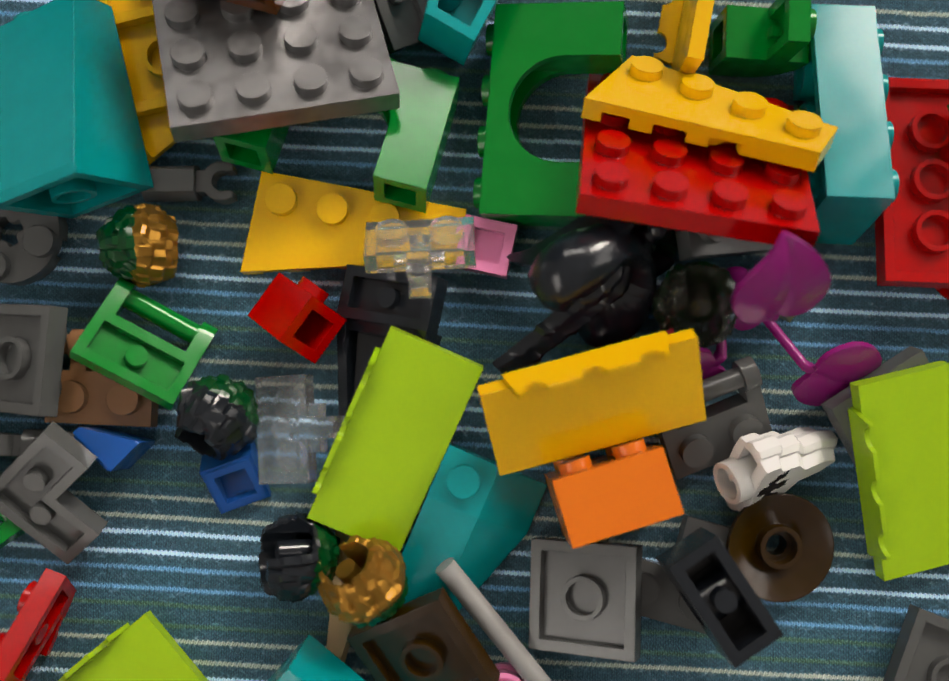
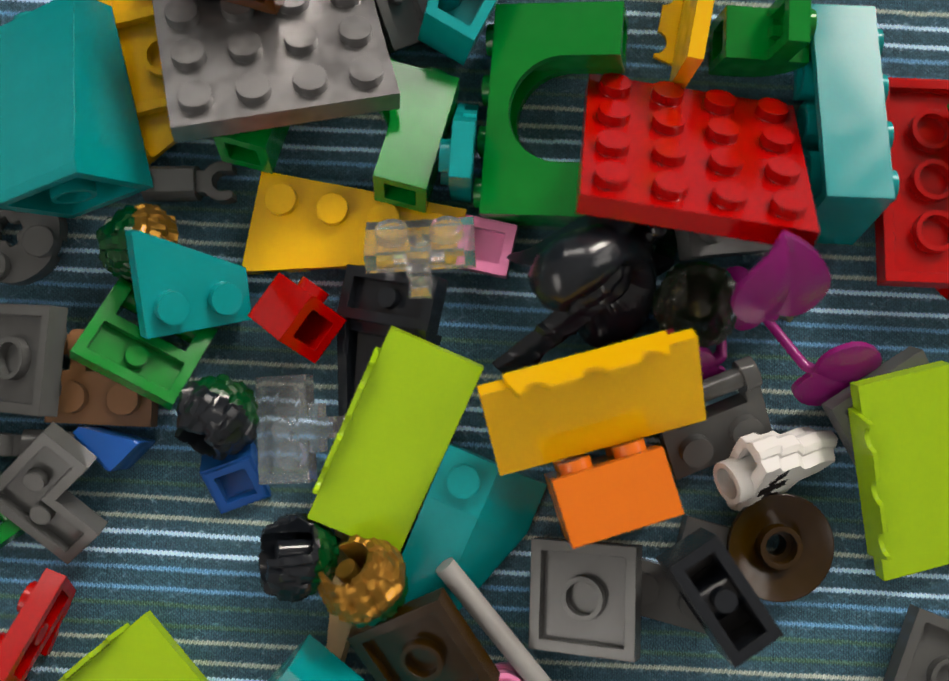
yellow wing [581,55,838,172] -> none
none -> teal wing [125,229,252,339]
none -> teal wing [439,102,479,202]

